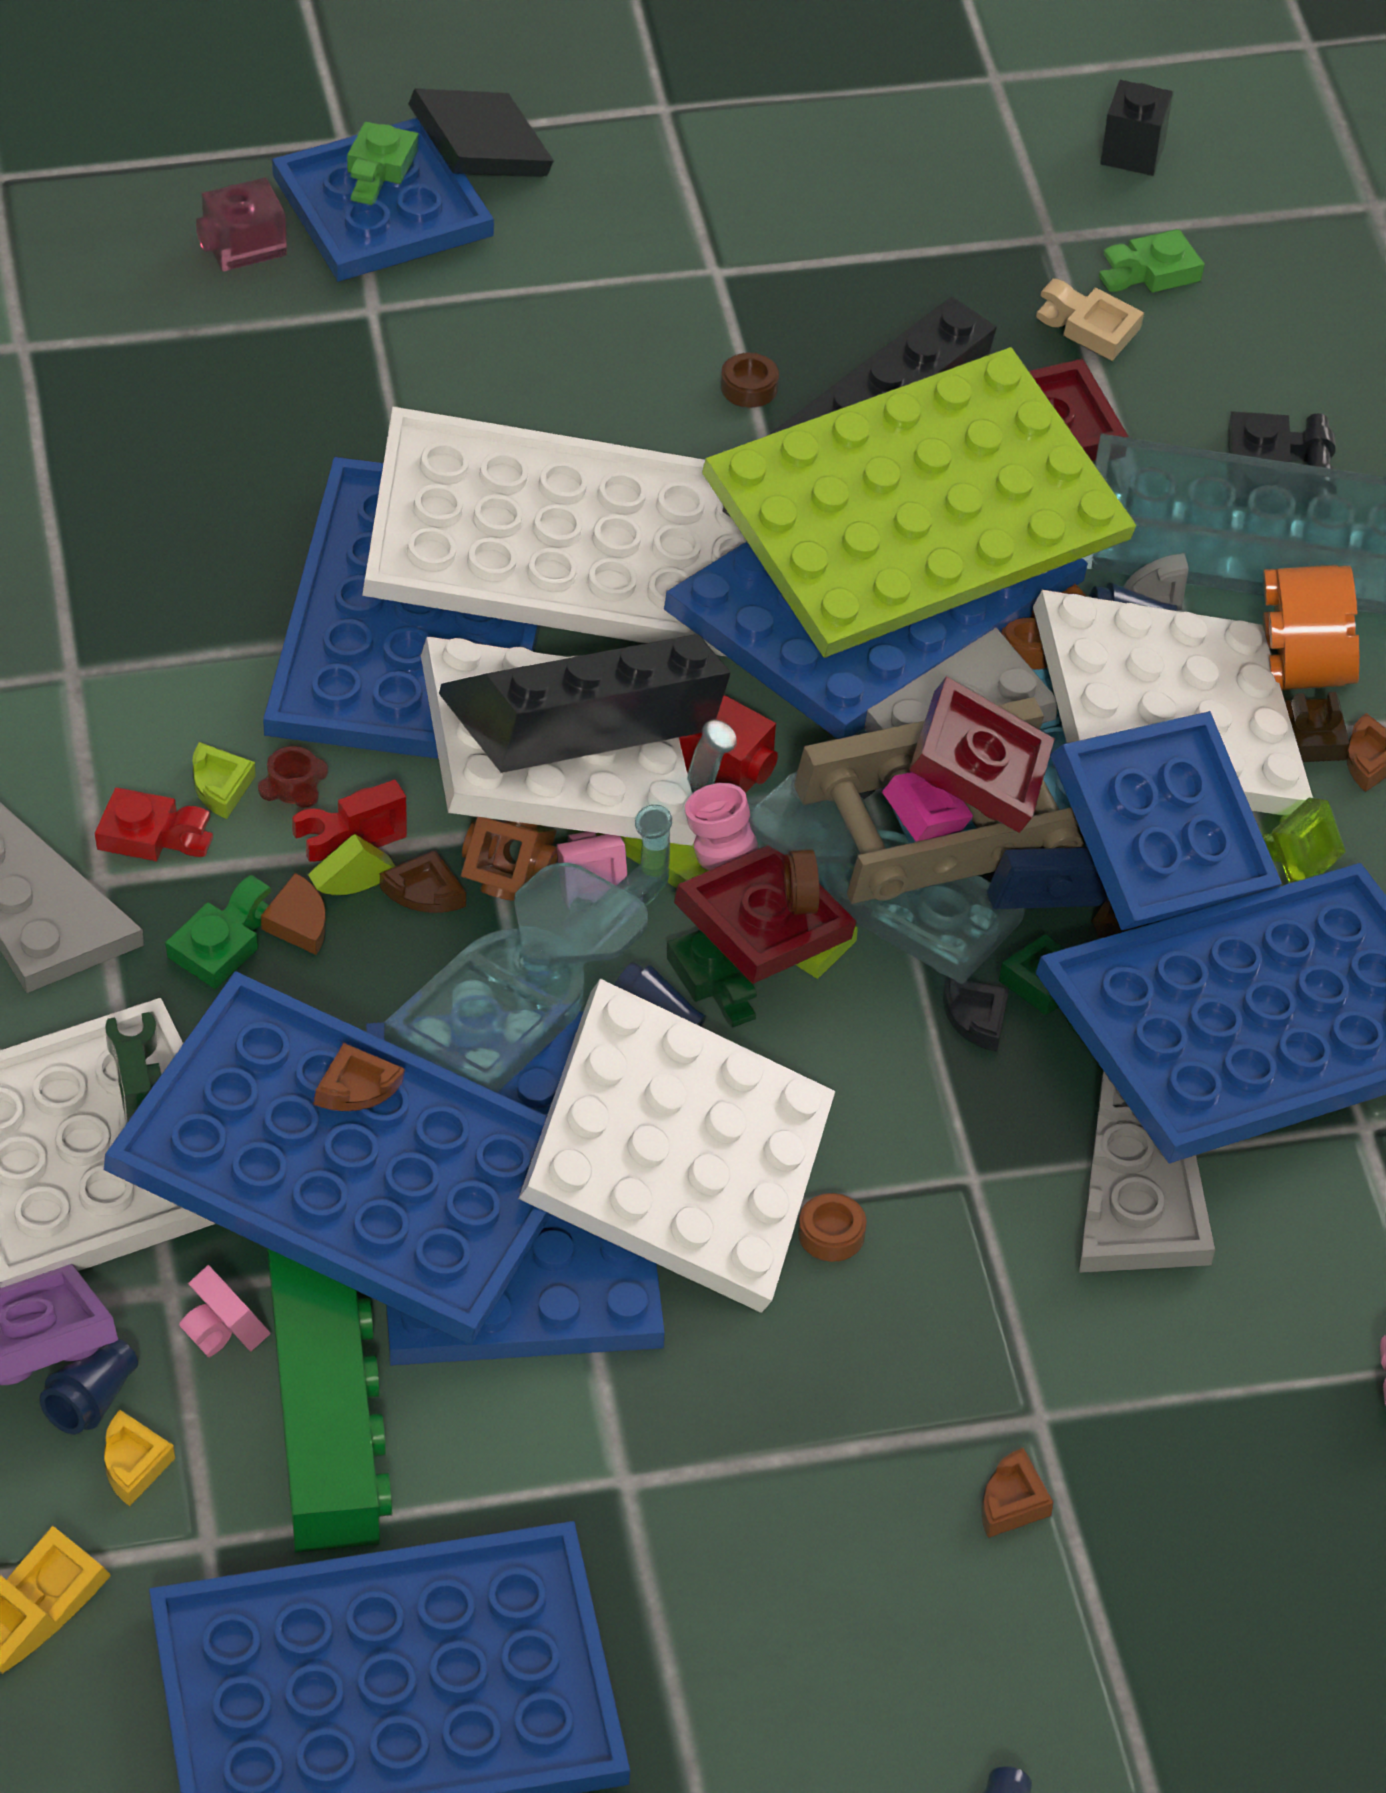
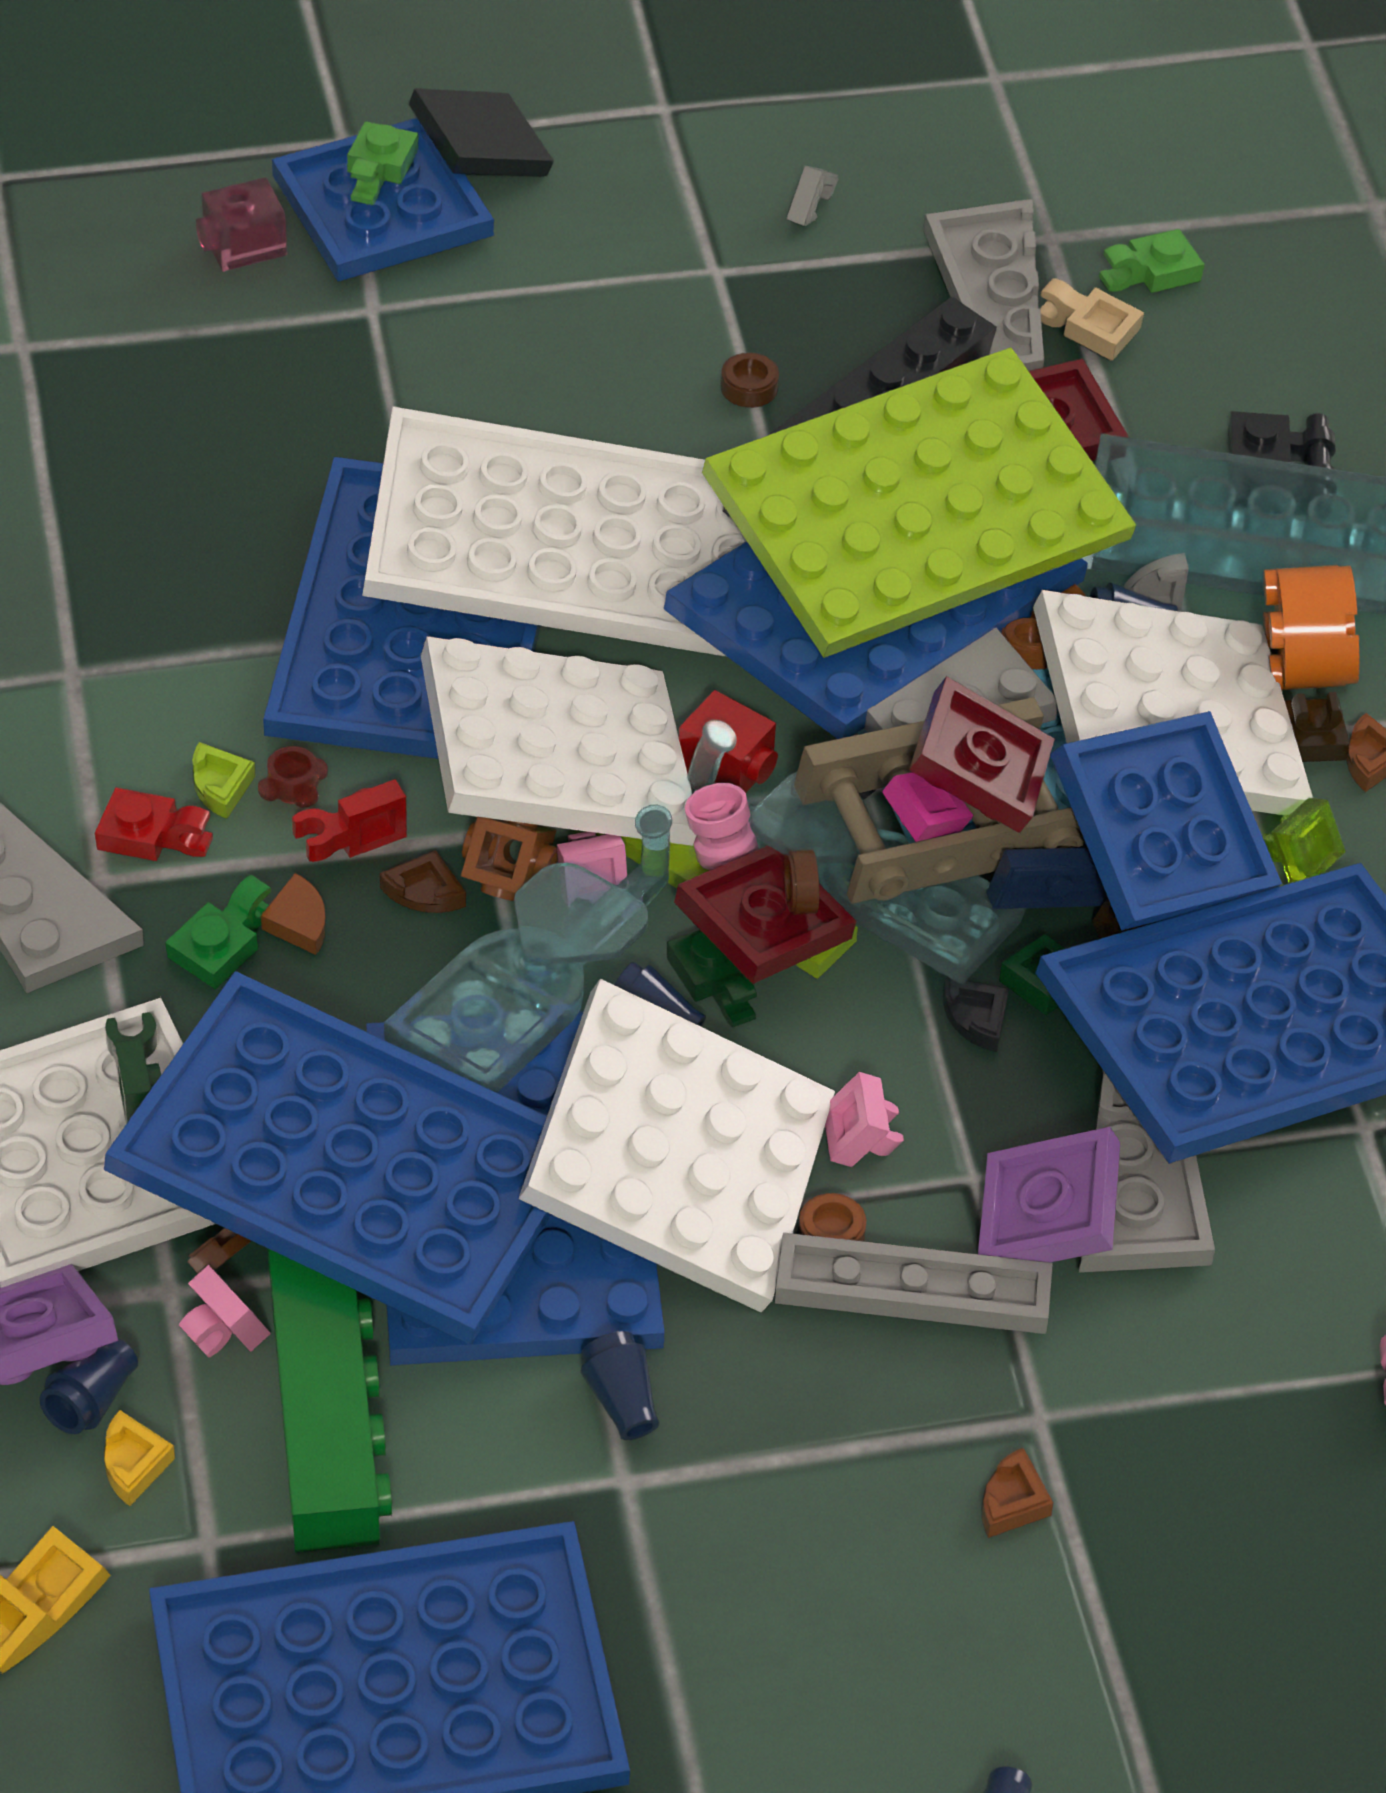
lime tile [308,834,396,895] -> none
dark orange tile [313,1043,405,1111] -> none
black slope [439,634,731,773] -> none
black brick [1100,80,1173,176] -> none
none -> reddish brown tile [187,1228,252,1274]
none -> dark blue cone [580,1331,660,1440]
none -> light grey plate [775,1233,1053,1334]
none -> light grey tile [787,166,839,225]
none -> bright pink tile [825,1072,904,1167]
none -> light grey wing [924,199,1044,371]
none -> medium lavender plate [978,1127,1121,1263]

